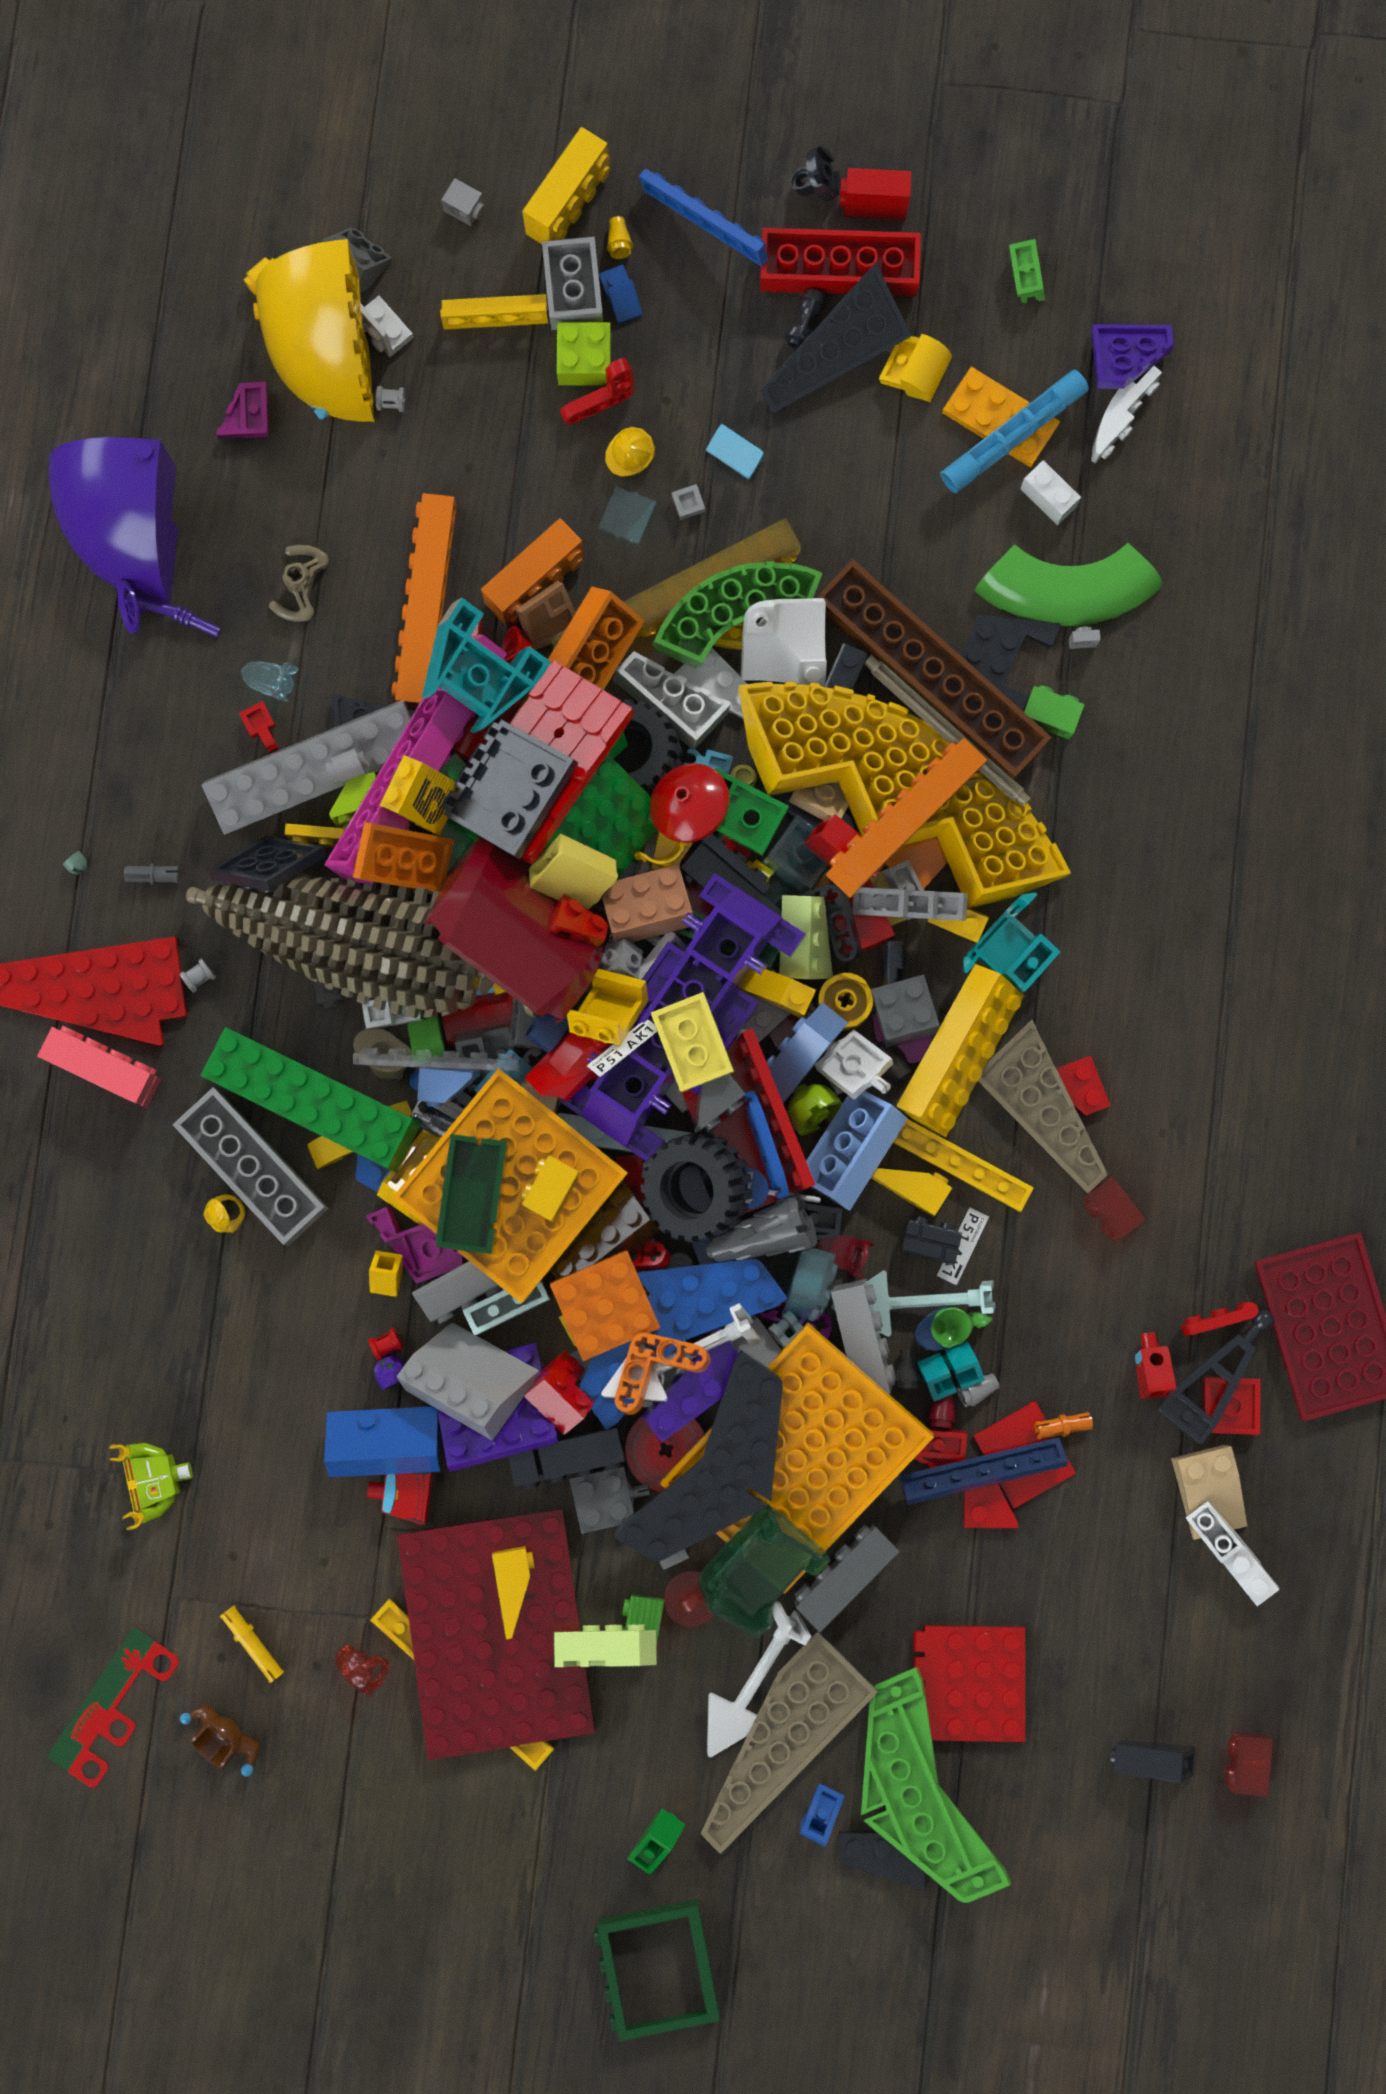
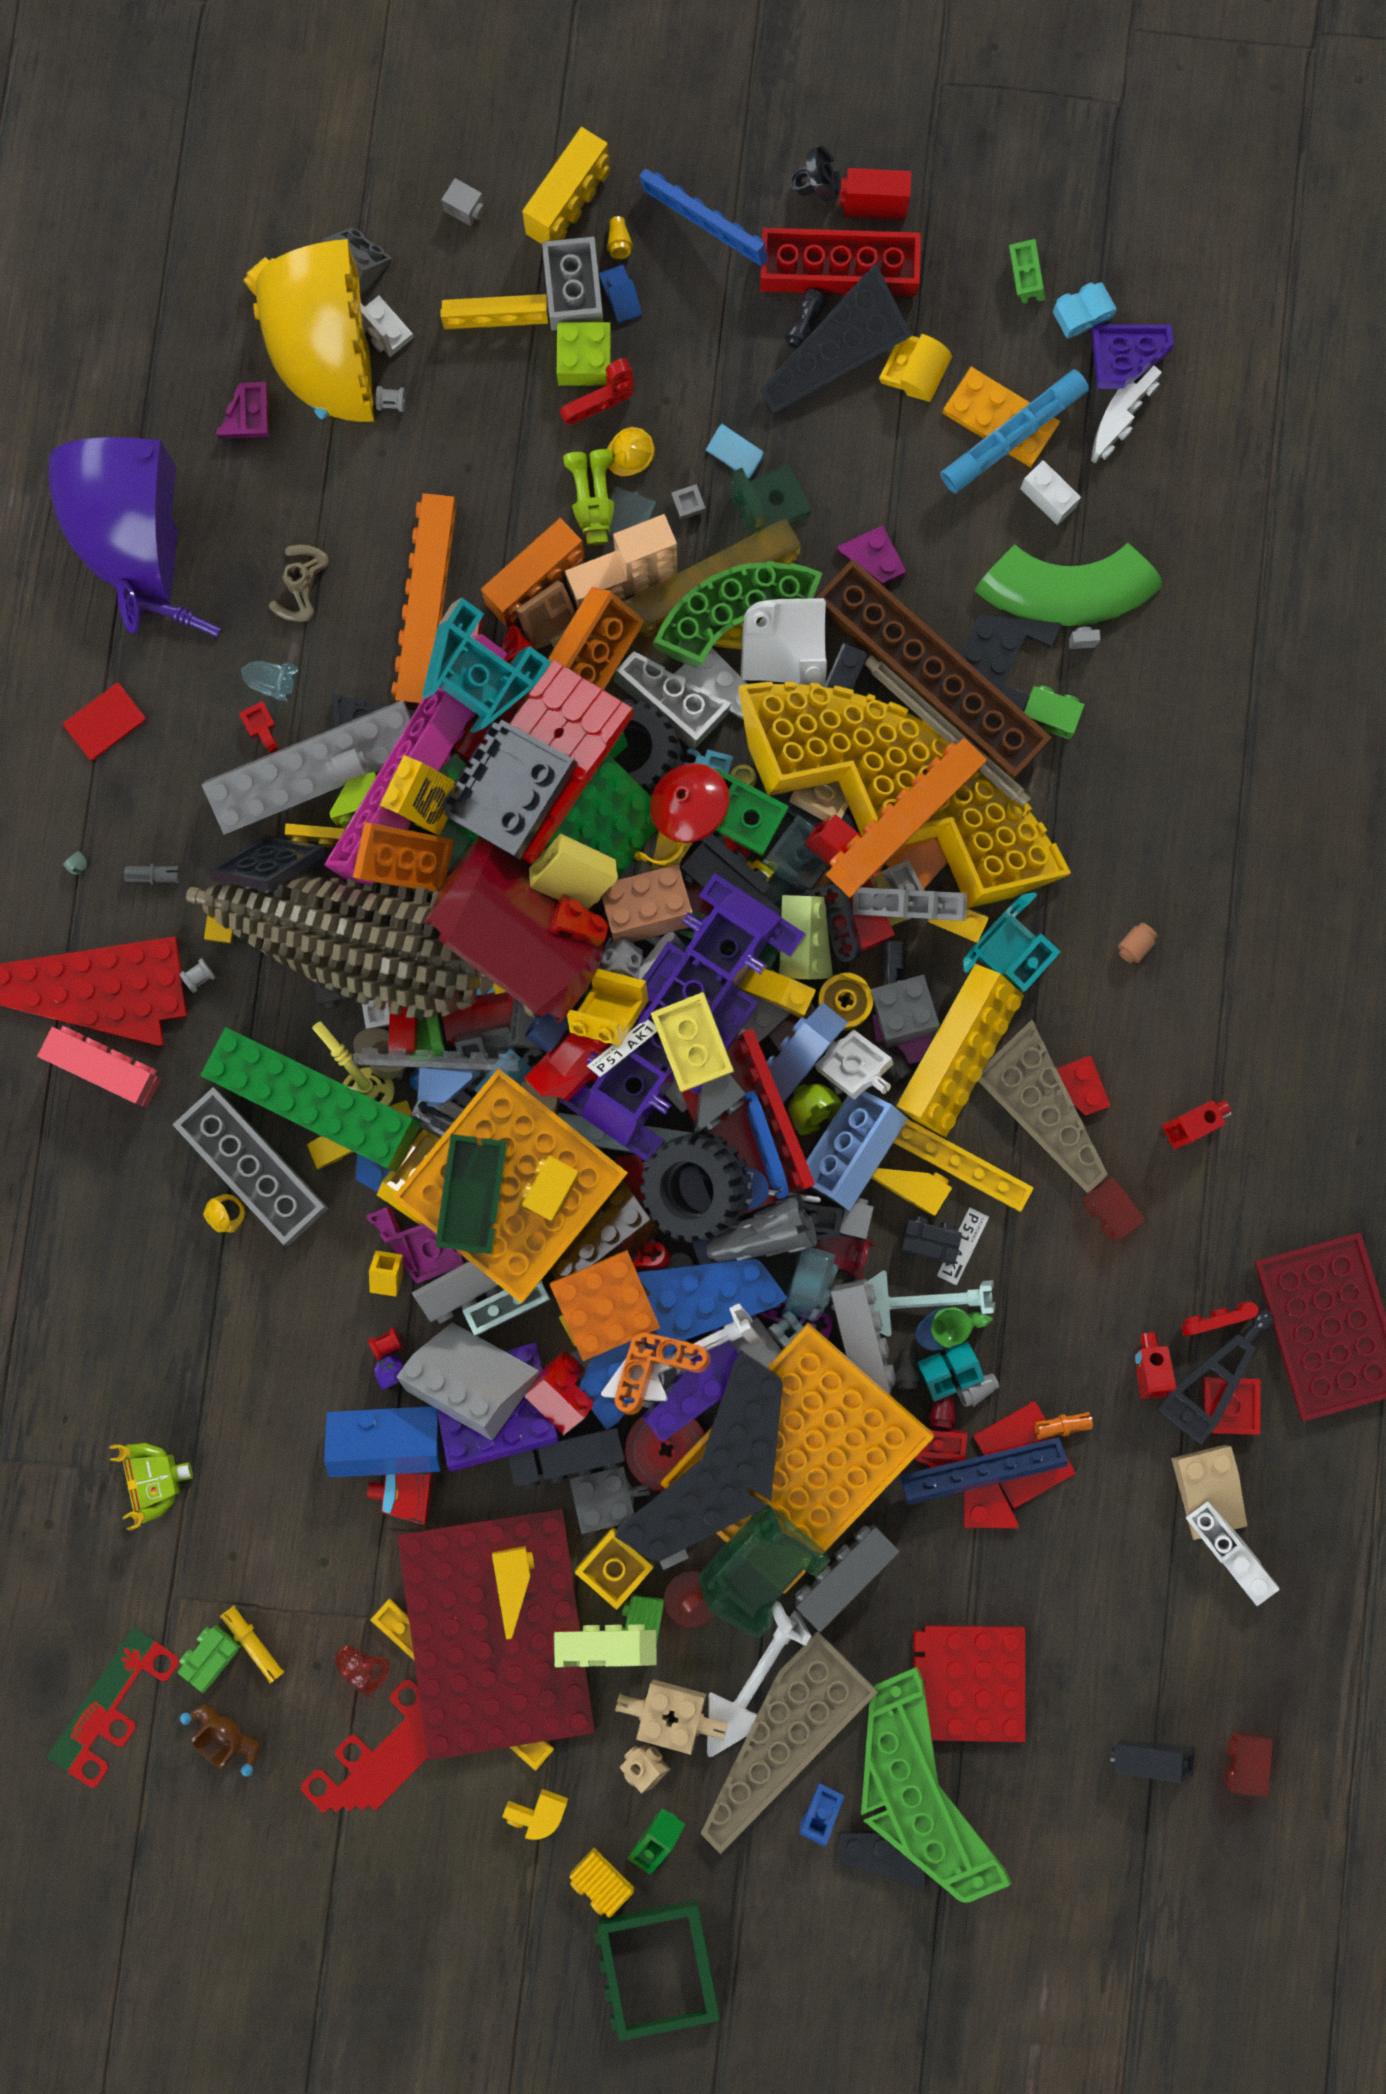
none -> red piece [62,682,147,761]
none -> bright green brick [178,1624,242,1693]
none -> yellow tile [204,915,234,944]
none -> red piece [301,1679,428,1813]
none -> light yellow dish [312,1021,394,1106]
none -> red tile [388,1002,418,1055]
none -> yellow brick [503,1789,568,1840]
none -> lime piece [563,449,614,546]
none -> light nougat piece [565,514,677,610]
none -> yellow brick [570,1848,634,1918]
none -> yellow brick [575,1527,654,1610]
none -> tan brick [615,1679,728,1754]
none -> tan brick [620,1744,670,1794]
none -> clear green bracket [729,463,812,539]
none -> magenta wing [837,525,906,585]
none -> light grey brick [840,1198,873,1239]
none -> medium azure brick [1053,282,1117,339]
none -> nougat brick [1118,923,1158,963]
none -> red torso [1161,1100,1231,1149]

